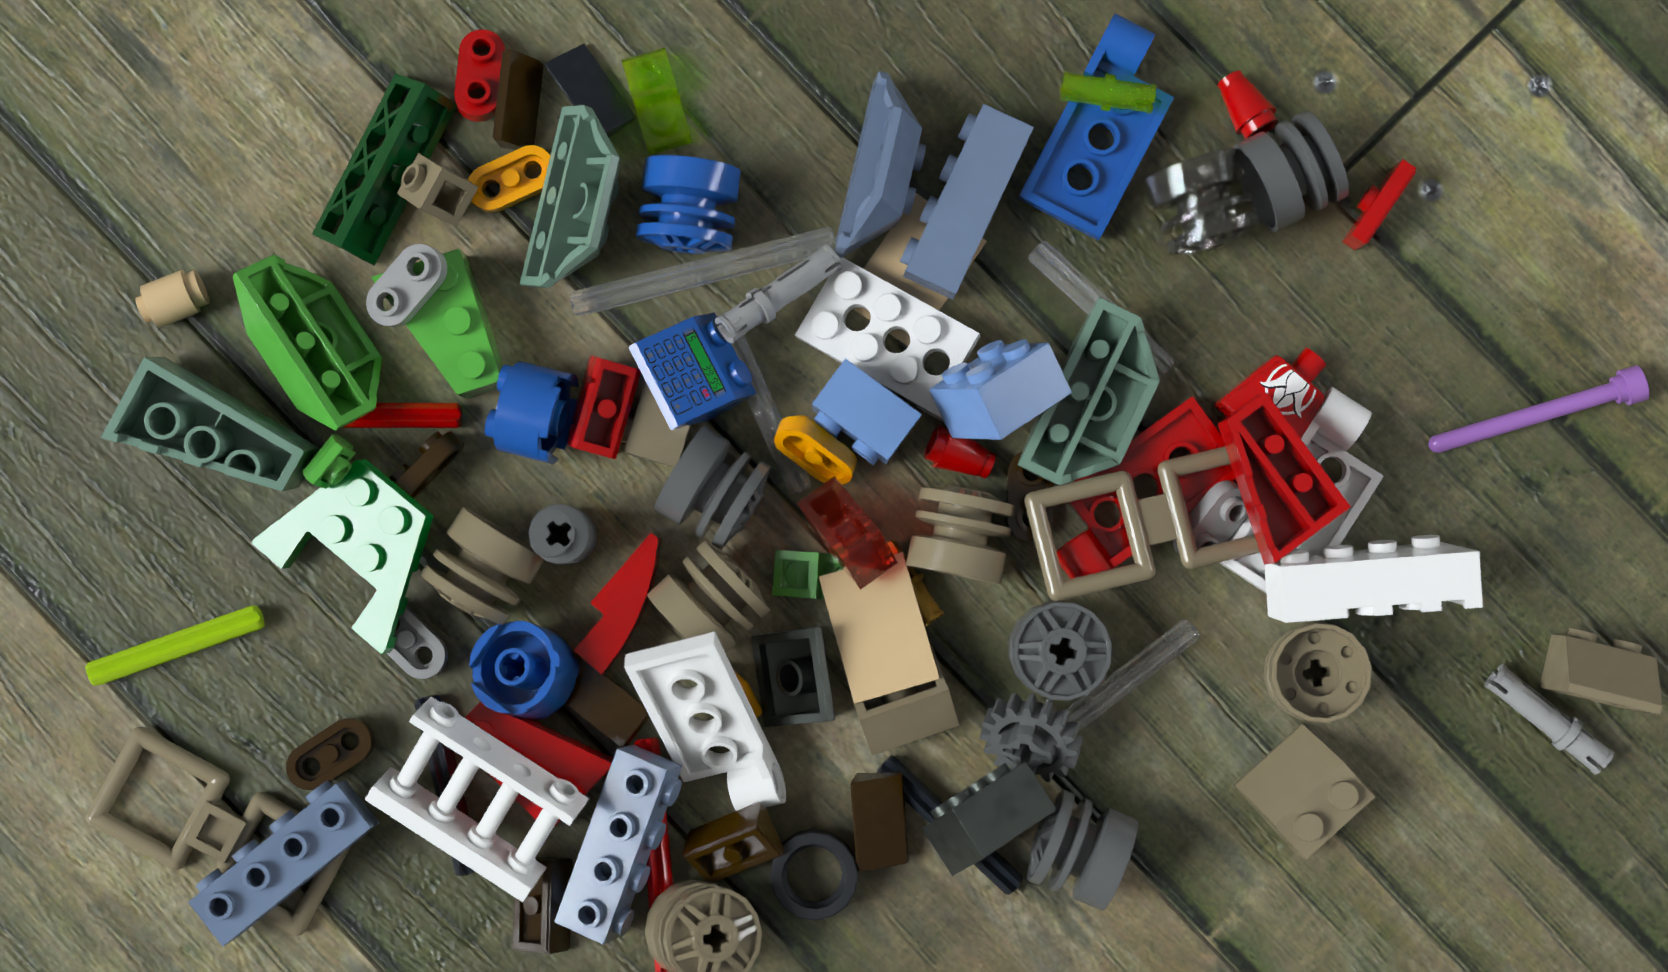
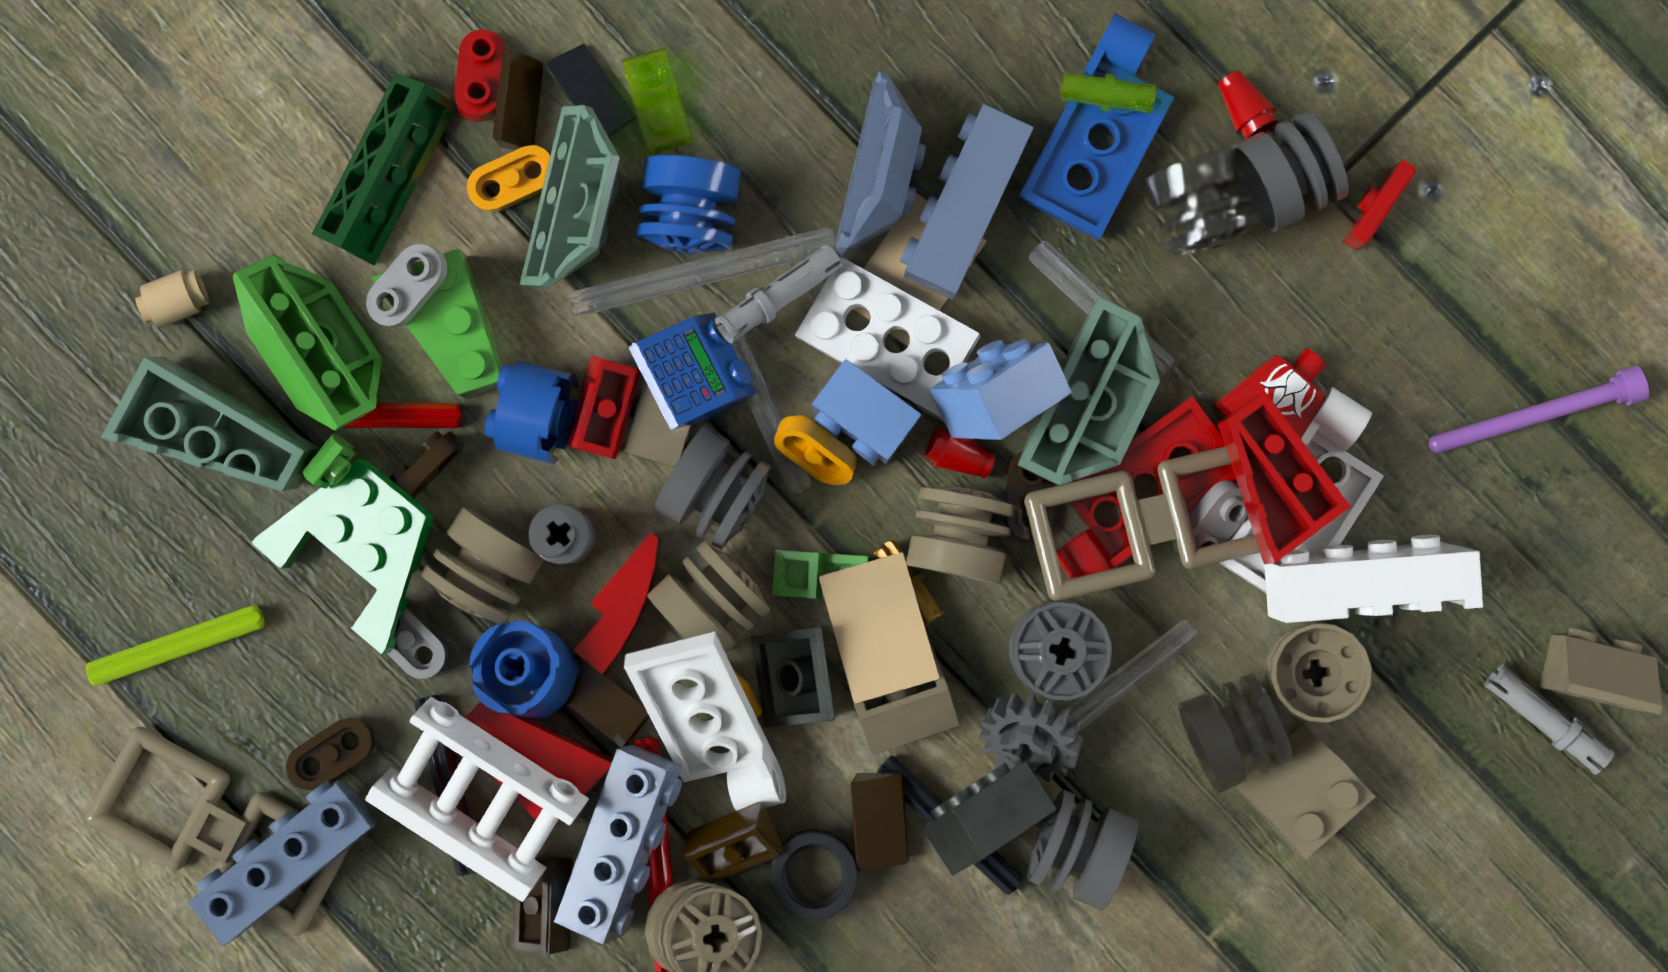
dark tan brick [397,153,478,227] -> none
clear red brick [797,476,898,590] -> none
none -> clear smoke wheel [1178,672,1293,793]

